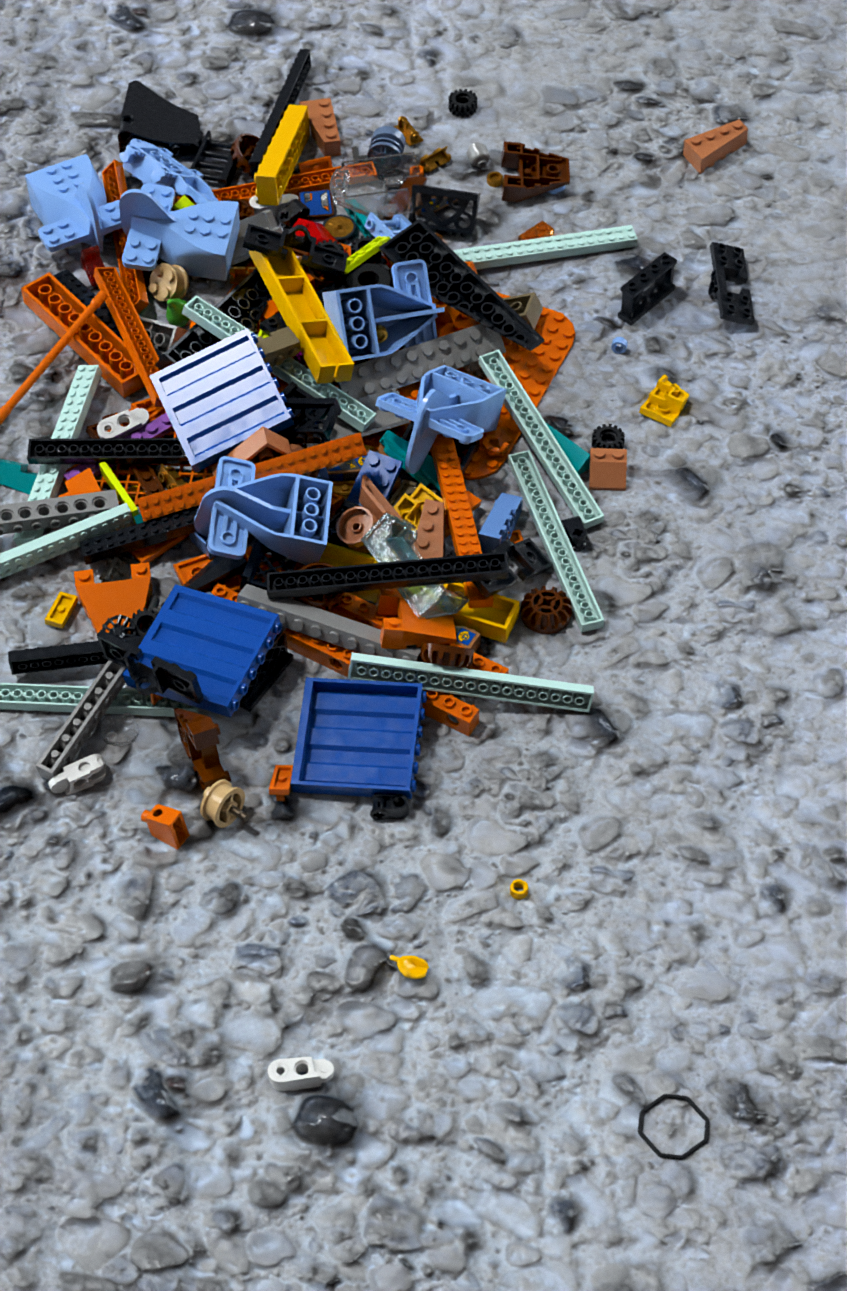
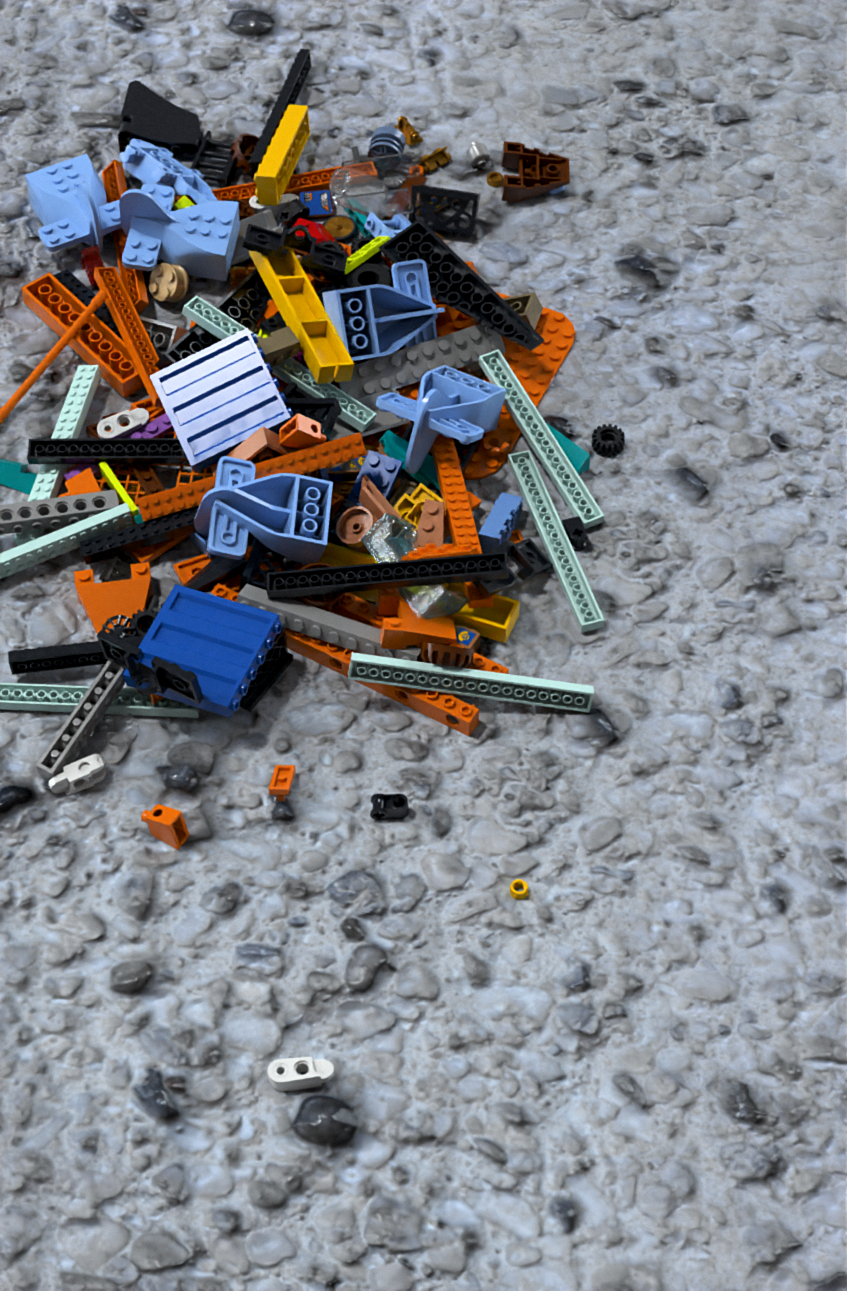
yellow plate [44,592,78,629] -> none
pearl gold hinge [158,464,186,489] -> none
bright green hat [166,298,191,327] -> none
reddish brown wedge [173,708,231,791] -> none
tan wheel [200,779,250,828] -> none
blue panel [290,677,427,799] -> none
orange plate [298,156,333,174] -> none
nougat wedge [299,98,341,157] -> none
pearl gold tile [376,325,388,343] -> none
yellow piece [389,955,429,979] -> none
black tyre [449,89,477,118] -> none
light aqua piece [453,225,638,270] -> none
clear orange plate [518,221,554,241] -> none
reddish brown gear [521,586,572,634] -> none
nougat slope [589,448,627,491] -> none
light blue axle [611,337,628,354] -> none
black fence [618,252,677,326] -> none
black piece [638,1094,710,1160] -> none
yellow slope [639,374,689,427] -> none
nougat wedge [683,119,748,174] -> none
black plate [708,242,755,326] -> none
none -> orange torso [279,413,326,449]
none -> orange plate [401,543,478,561]

